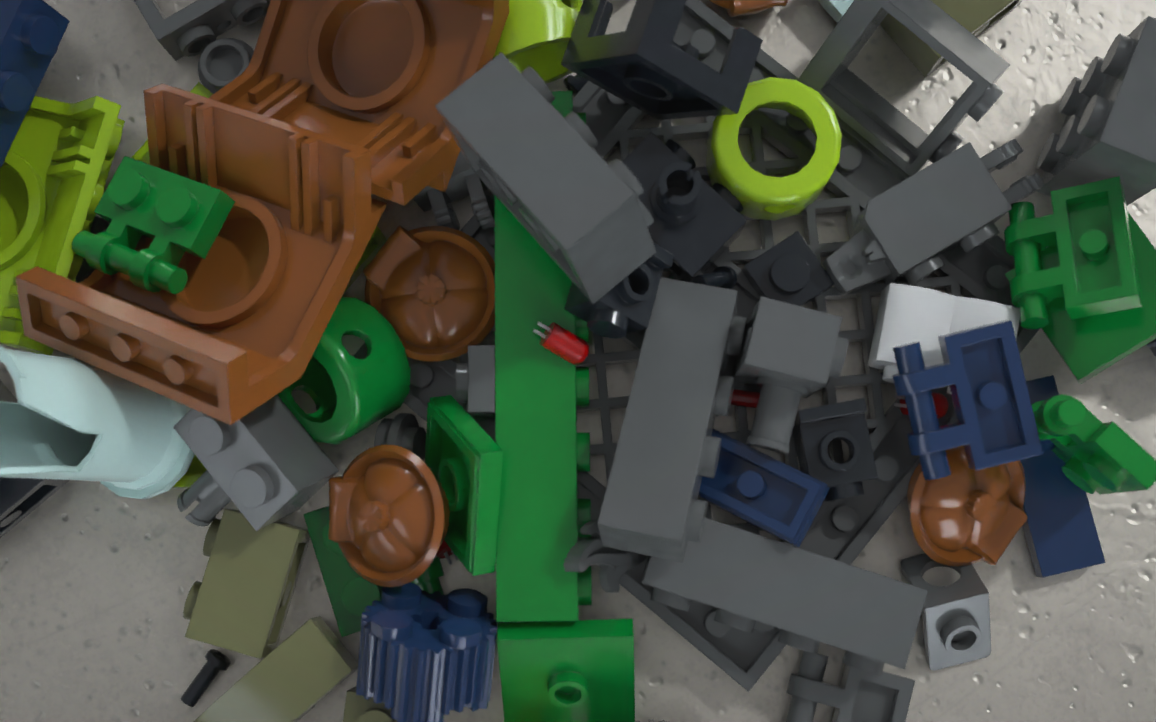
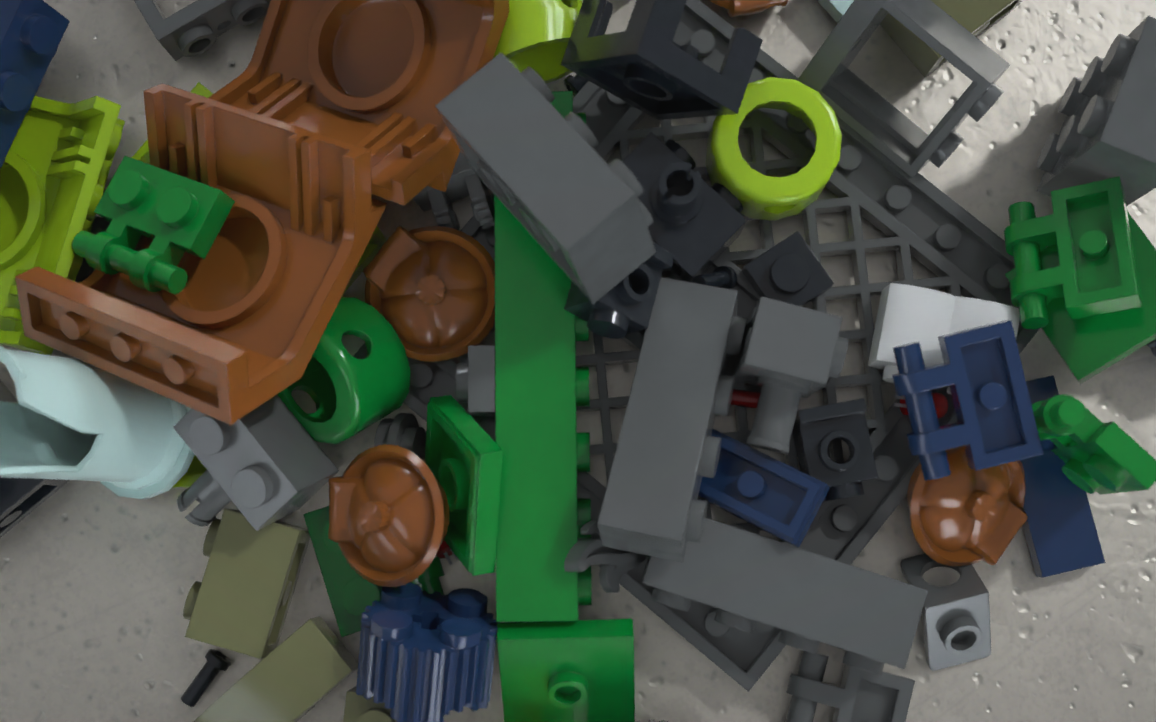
dark grey plate [198,38,254,94] -> none
red piece [533,322,589,365] -> none
dark grey hinge [822,139,1045,296] -> none

